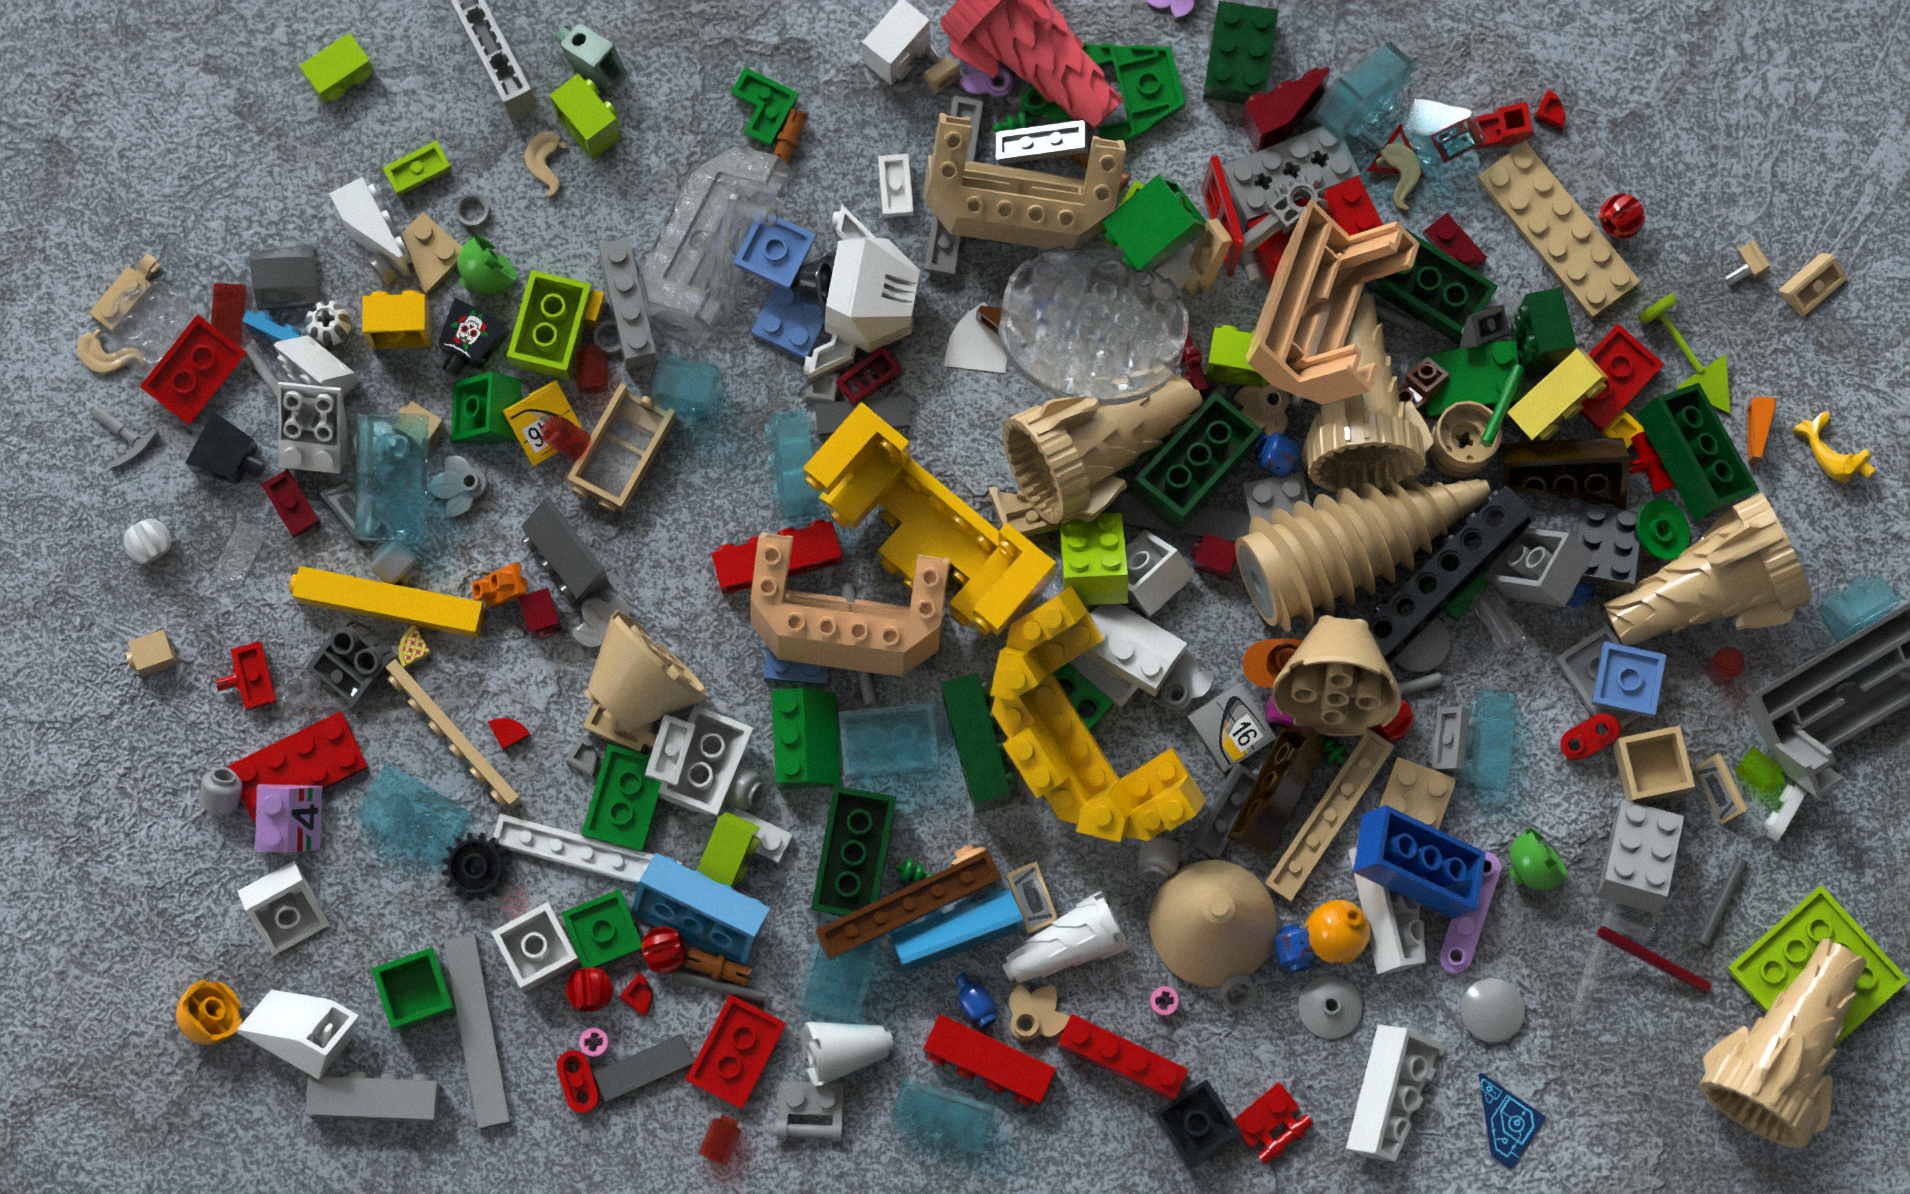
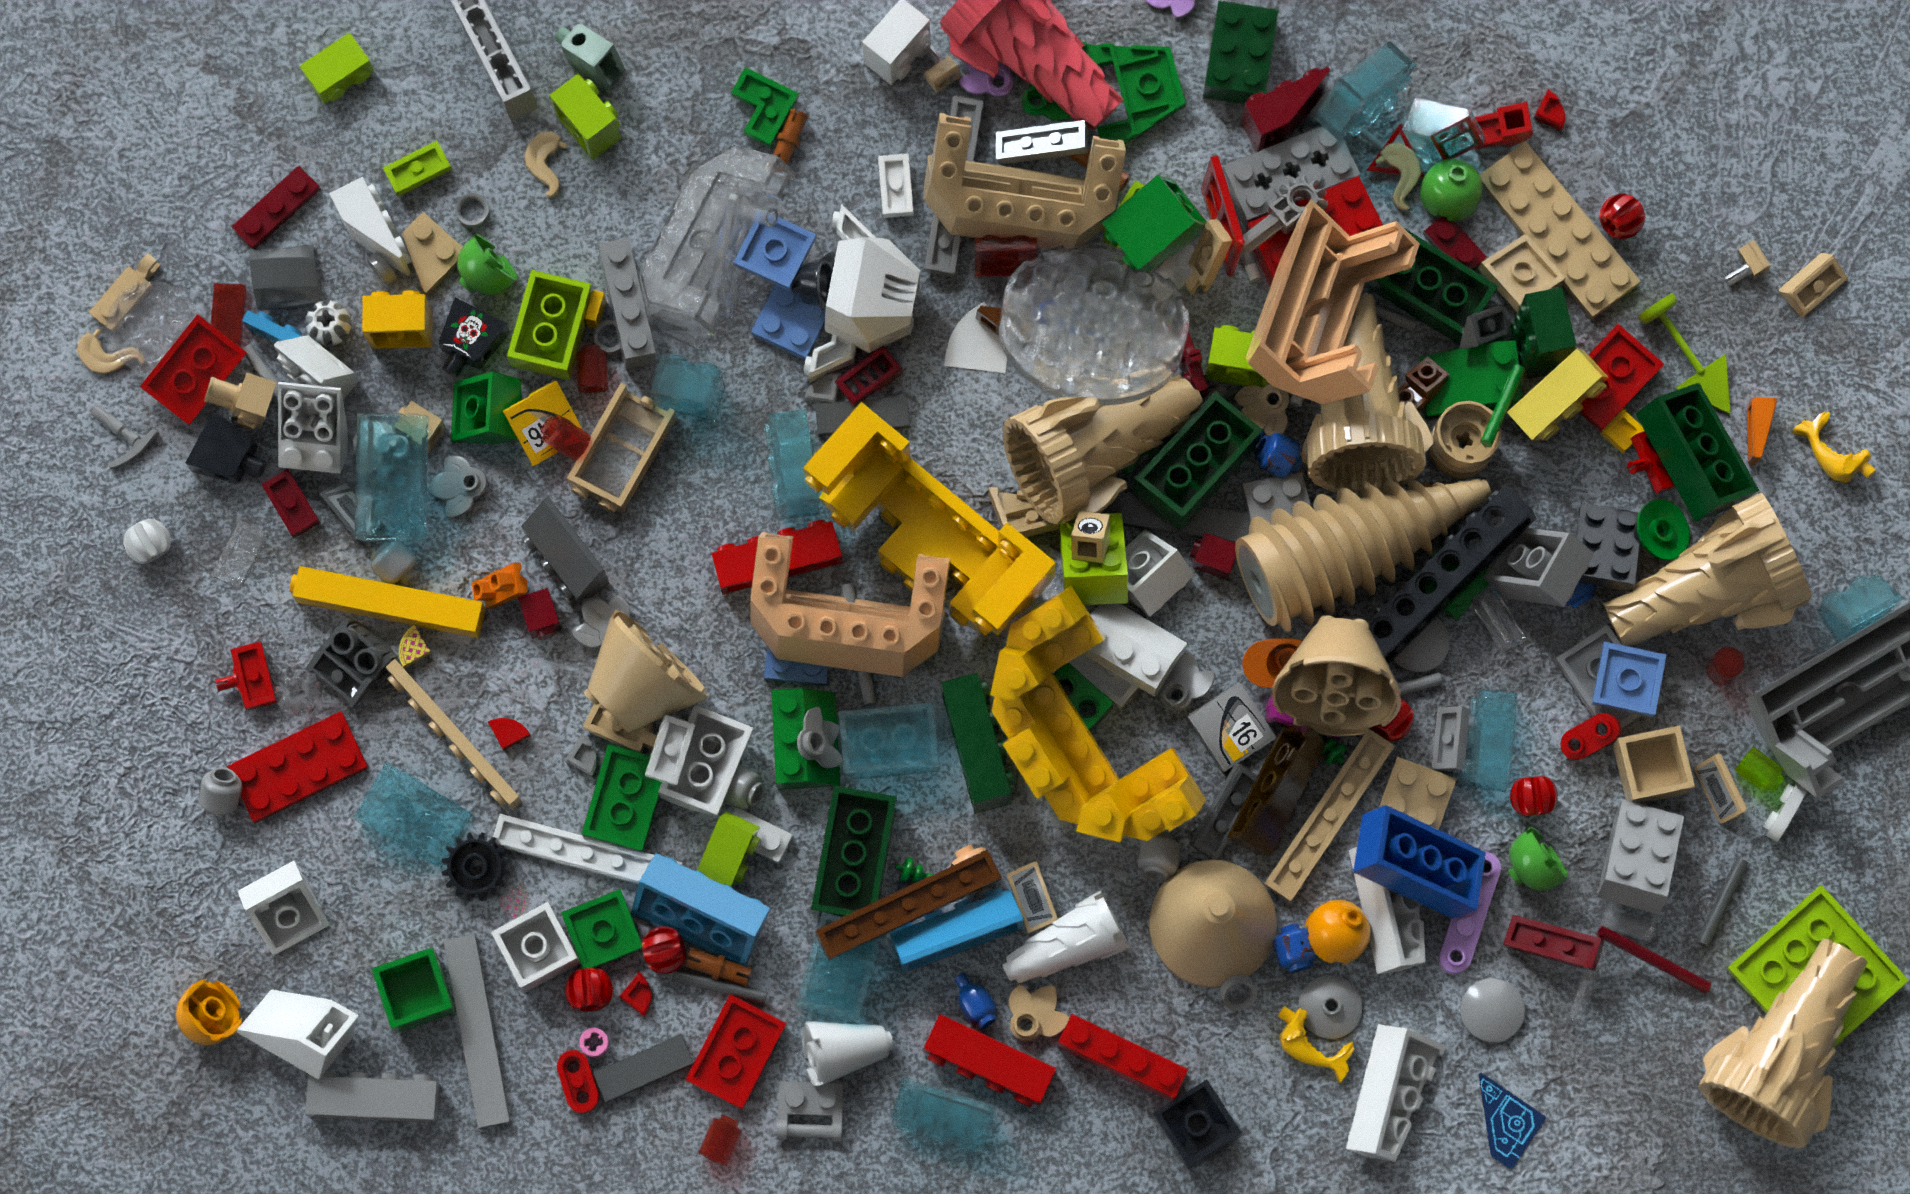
tan brick [126,629,179,677] -> none
lavender slope [255,784,322,853] -> none
green hair [993,110,1034,133] -> none
bright pink bush [1150,986,1179,1016] -> none
red plate [1234,1082,1314,1165] -> none
dark brown wedge [1498,437,1629,510] -> none
none -> tan brick [204,372,277,430]
none -> dark red plate [231,165,321,249]
none -> light grey plate [797,707,843,768]
none -> clear red plate [975,235,1037,277]
none -> tan brick [1071,511,1110,563]
none -> yellow animal [1277,1006,1354,1083]
none -> bright green cylinder [1420,158,1483,222]
none -> tan plate [1478,234,1566,312]
none -> dark red plate [1503,915,1605,972]
none -> red piece [1510,776,1558,816]

